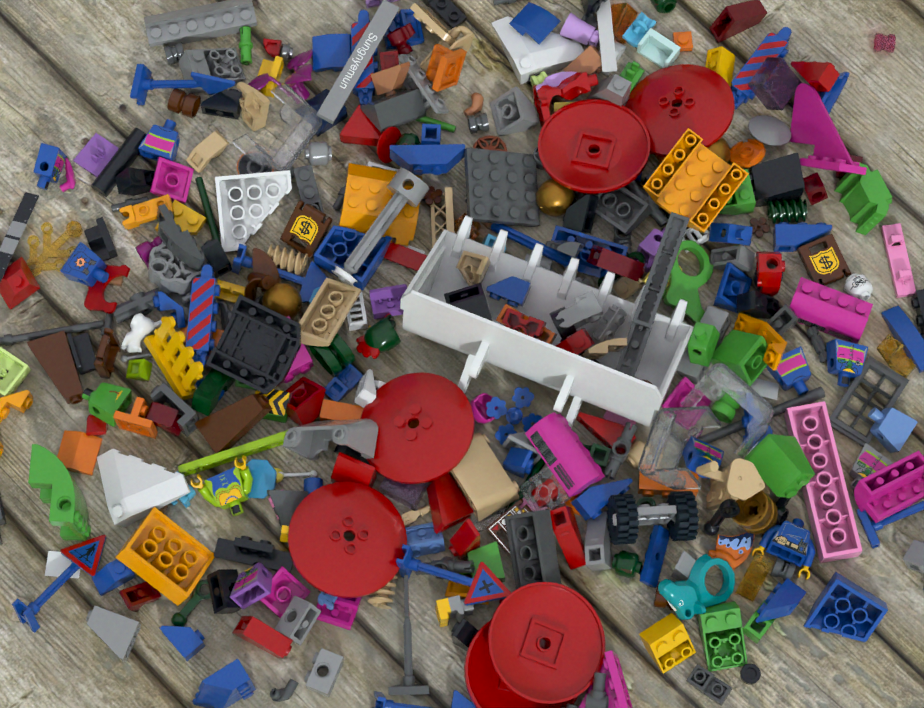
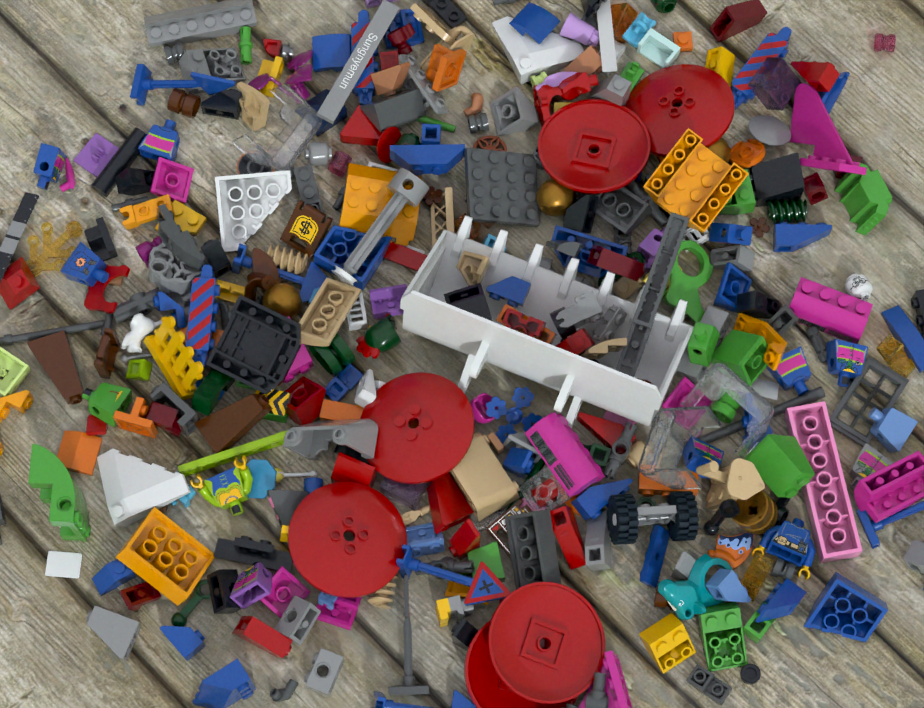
blue piece [12,534,106,633] -> none
black panel [67,332,96,375] -> none
tan slope [186,130,229,173] -> none
dark green bar [195,177,221,244] -> none
blue axle [491,223,572,267] -> none
dark green head [612,550,642,579] -> none
red piece [753,252,785,296] -> none
reddish brown container [797,234,851,286] -> none
bright pink hinge [881,223,916,298] -> none
none -> clear pink wheel [328,151,352,177]
none -> medium nougat tile [487,432,504,456]
none -> medium blue slope [705,569,752,603]

